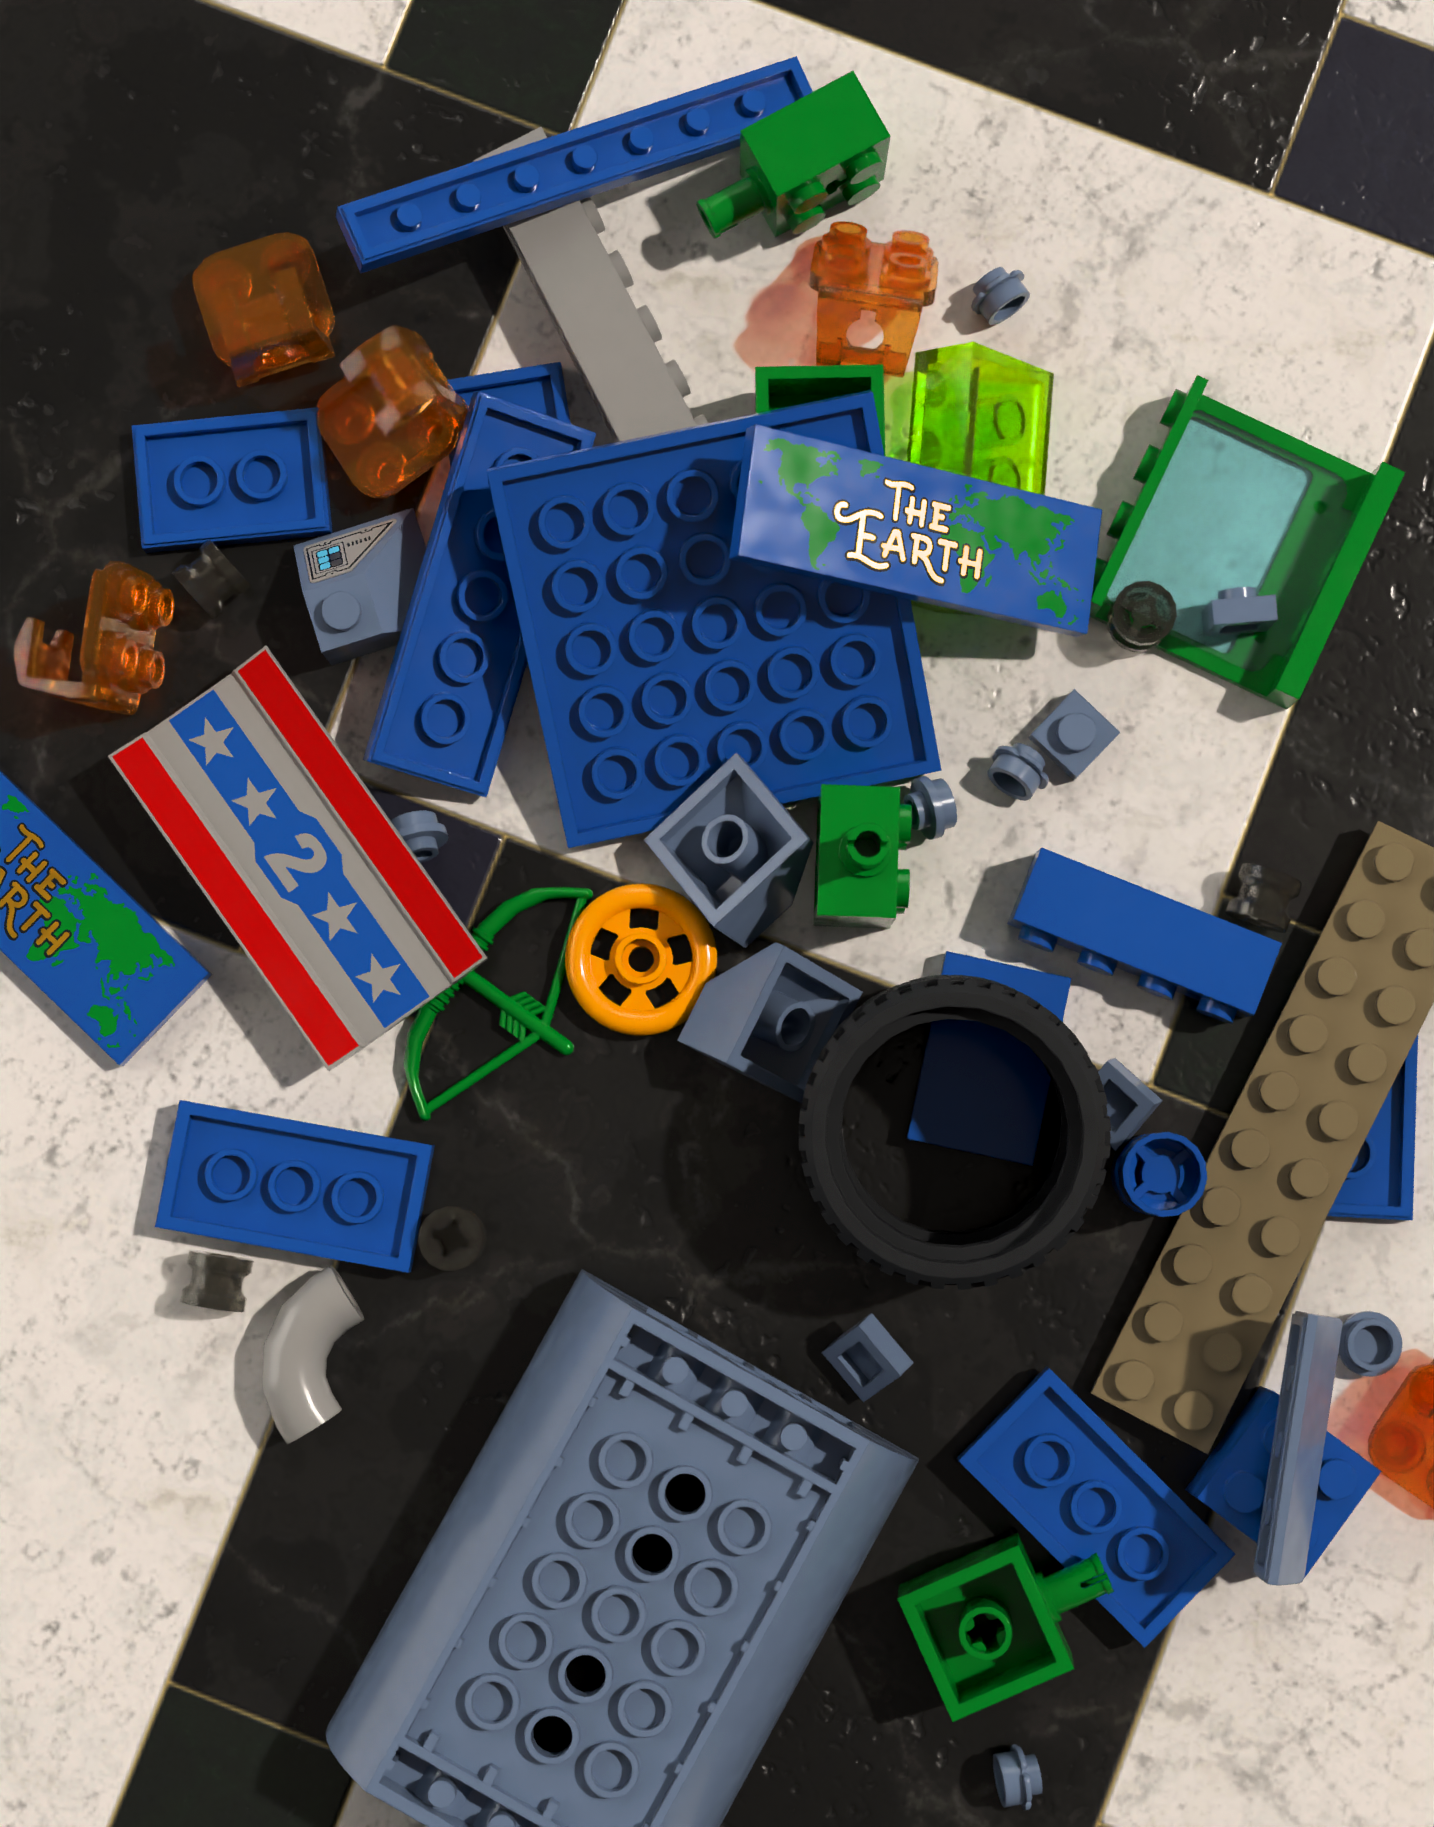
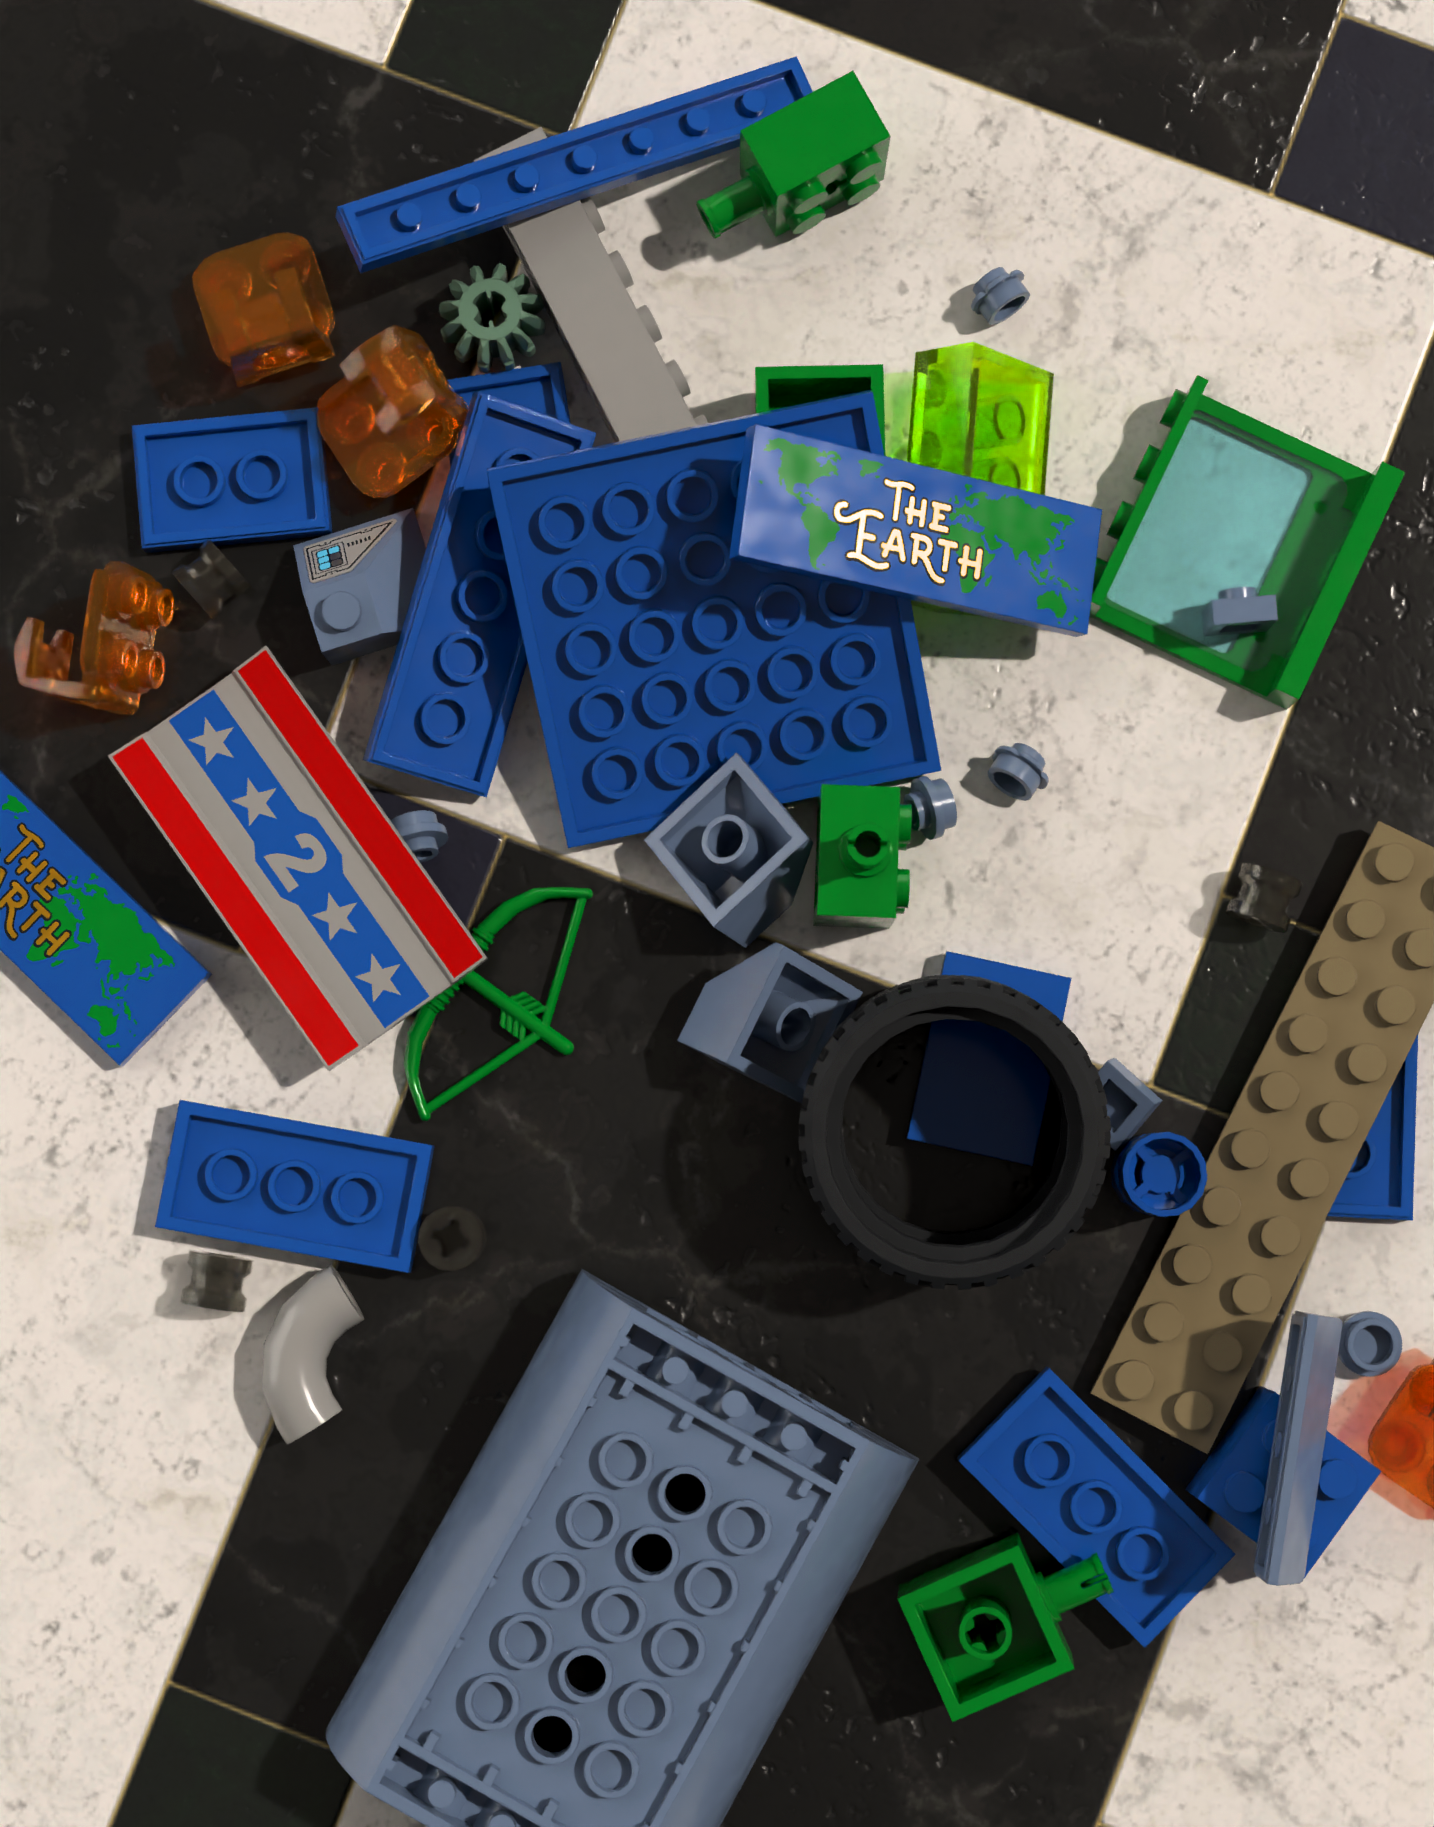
light orange plate [565,883,717,1036] -> none
clear orange piece [808,221,939,378] -> none
sand blue plate [822,1313,913,1402] -> none
sand blue plate [993,1744,1043,1811] -> none
blue brick [1007,847,1282,1024] -> none
sand blue plate [1028,689,1120,781] -> none
clear smoke wheel [1107,581,1177,652] -> none
none -> sand green gear [439,263,546,374]

